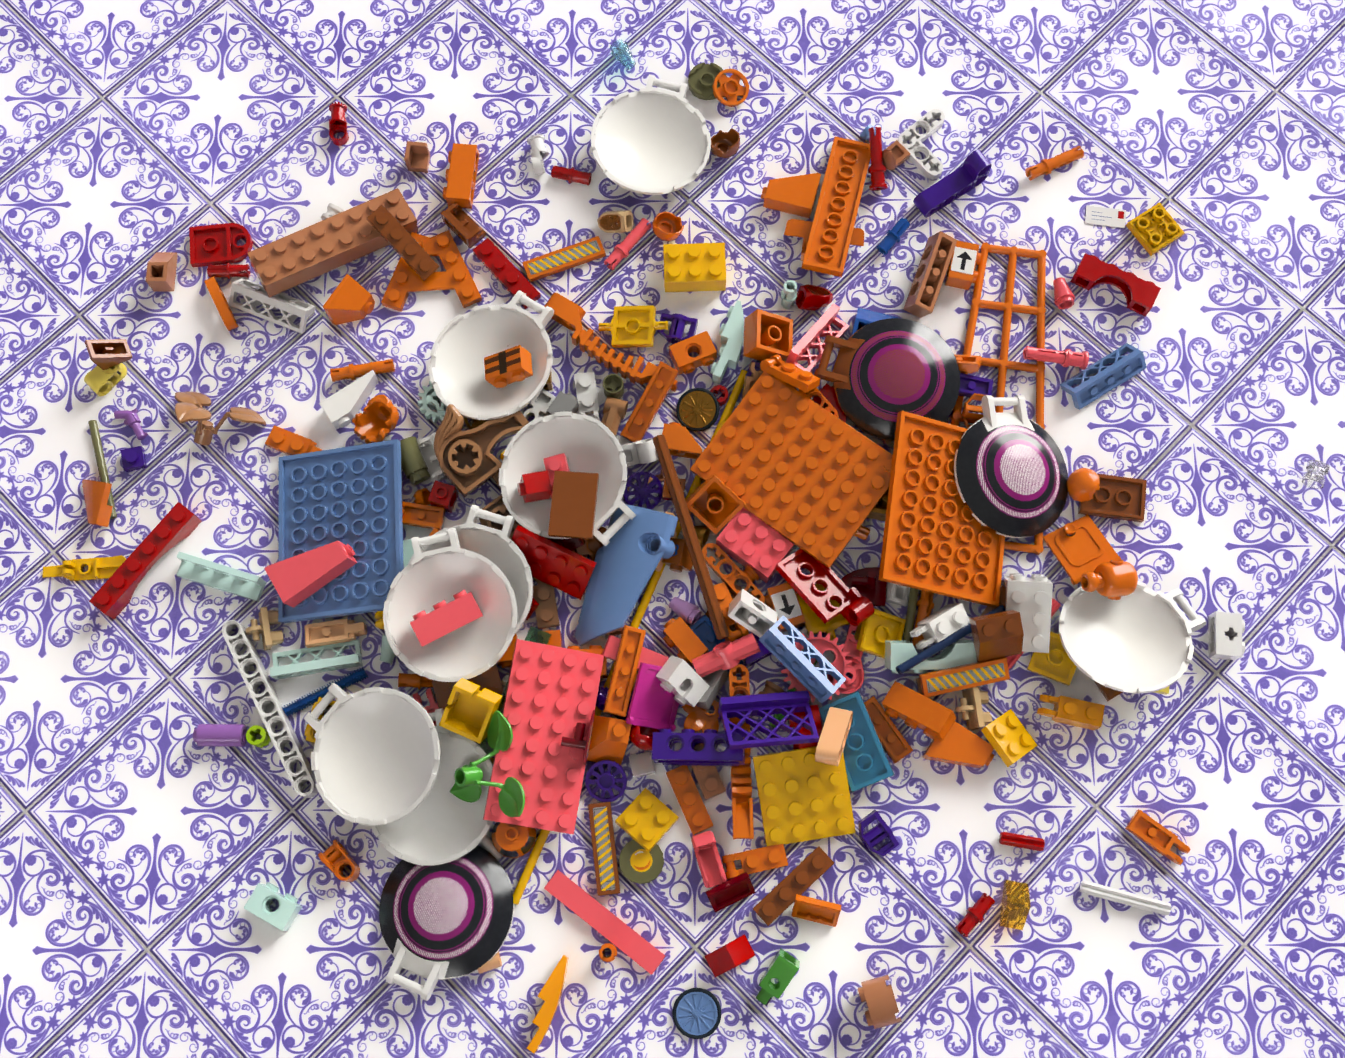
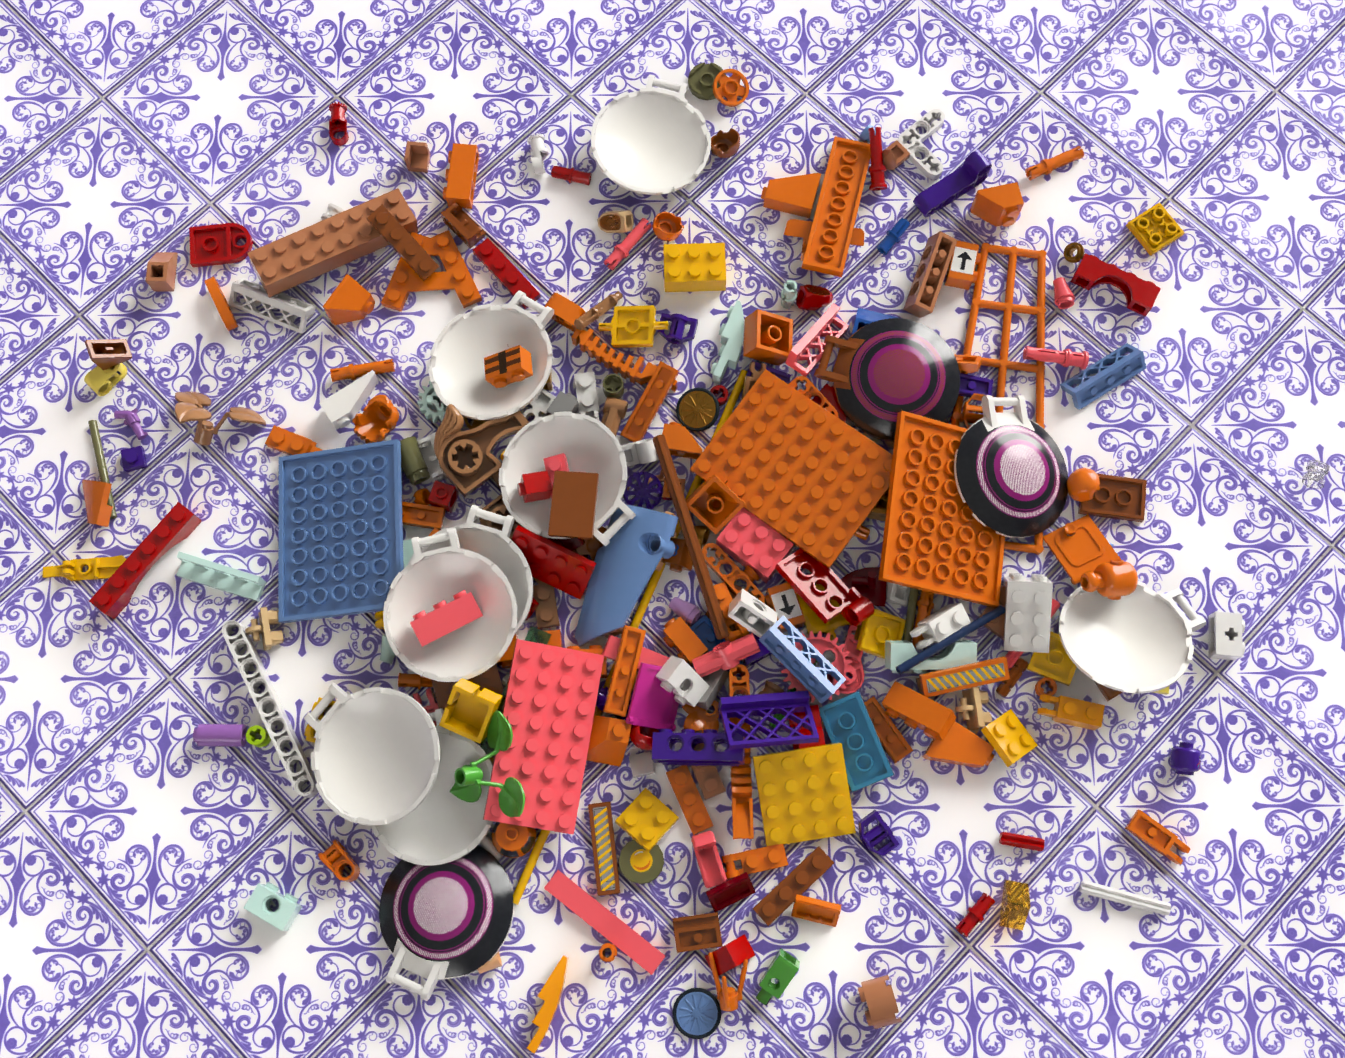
red axle [207,263,250,279] -> none
coral slope [264,541,357,608] -> none
light aqua fence [270,639,363,680] -> none
blue axle [282,666,368,717] -> none
light nougat hinge [304,618,367,648] -> none
tile [522,236,606,282] -> none
dark red shield [561,710,595,766] -> none
dark purple wheel [585,760,627,802] -> none
clear light blue cone [610,39,636,70] -> none
orange brick [669,331,717,375] -> none
orange plate [760,354,821,392] -> none
light nougat beam [815,707,853,766] -> none
dark orange slope [969,610,1024,662] -> none
white sticker [1085,205,1126,228] -> none
none -> medium nougat piece [574,291,623,330]
none -> dark orange plate [672,912,722,953]
none -> orange plant [708,952,748,1011]
none -> orange slope [970,182,1024,227]
none -> dark orange axle [996,658,1029,697]
none -> orange bush [1035,677,1057,697]
none -> pearl gold plate [1064,242,1085,263]
none -> dark purple head [1170,742,1201,775]

